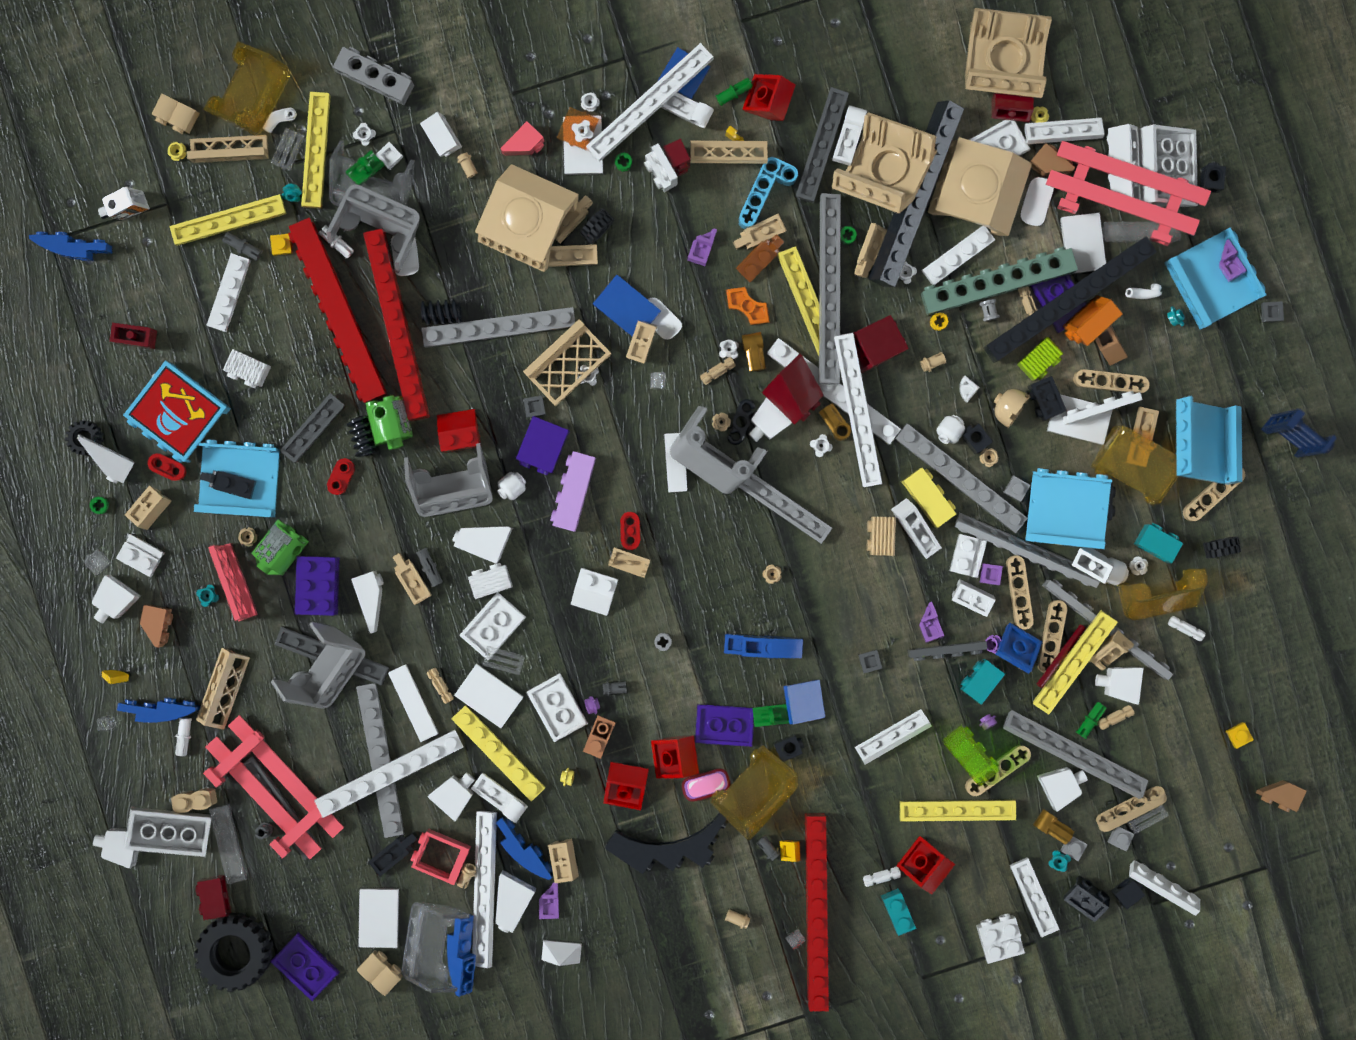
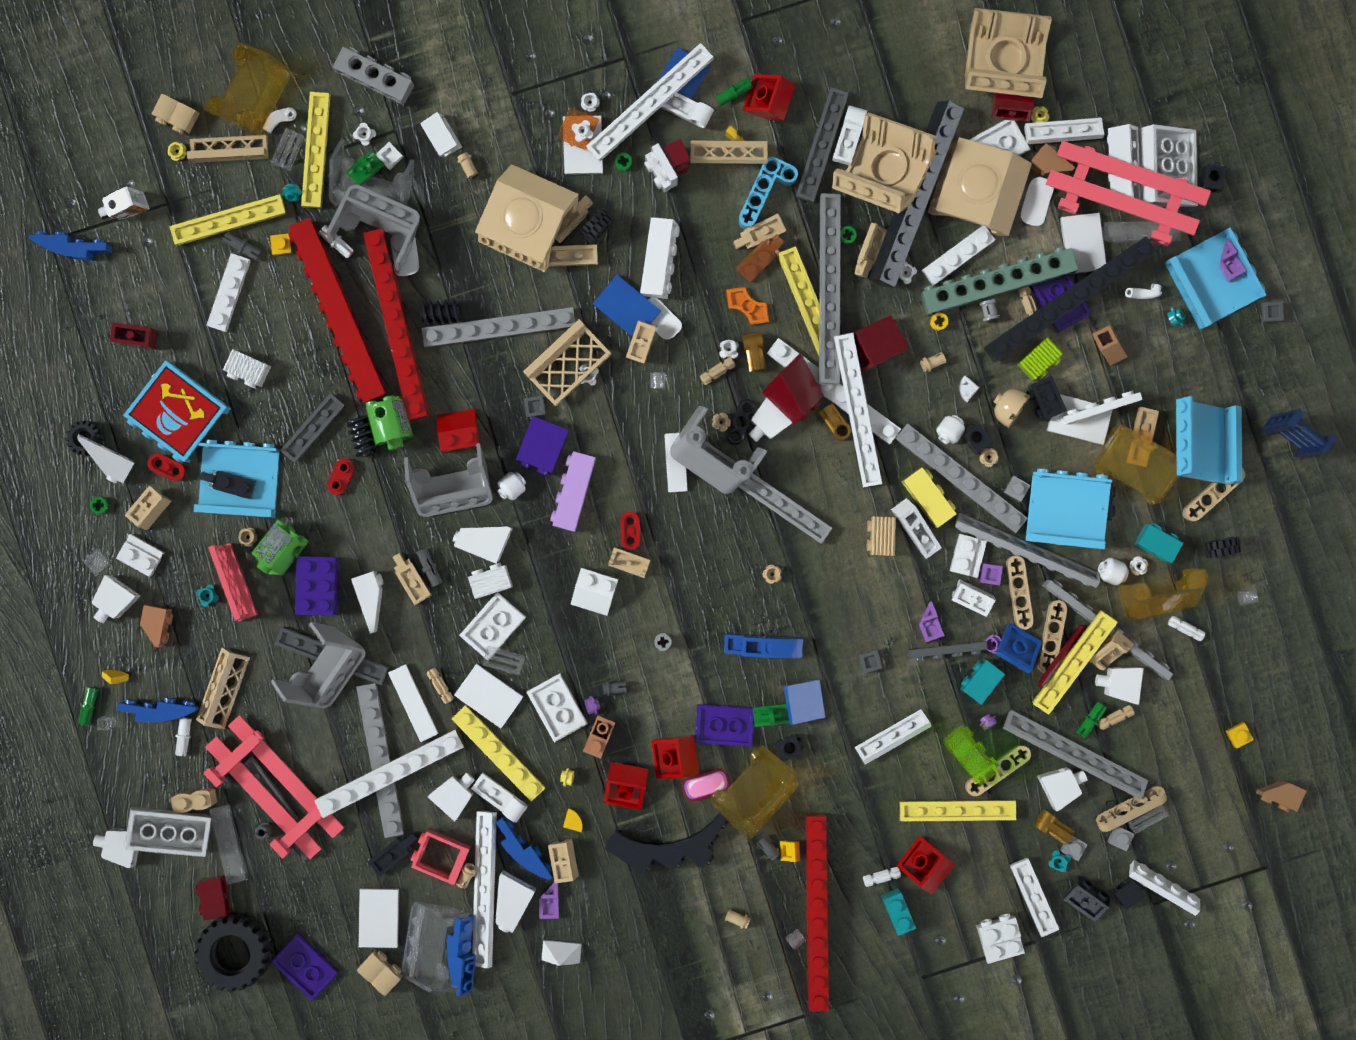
coral slope [500,121,545,156] -> none
medium lavender slope [687,229,717,266] -> none
white plate [810,434,833,457] -> none
orange window [1062,295,1122,346] -> none
white slope [1072,547,1114,584] -> none
tan beam [1073,369,1149,394] -> none
none -> green axle [78,687,99,726]
none -> yellow tile [563,808,583,832]
none -> white brick [640,218,680,299]
none -> clear hose [1238,589,1258,606]

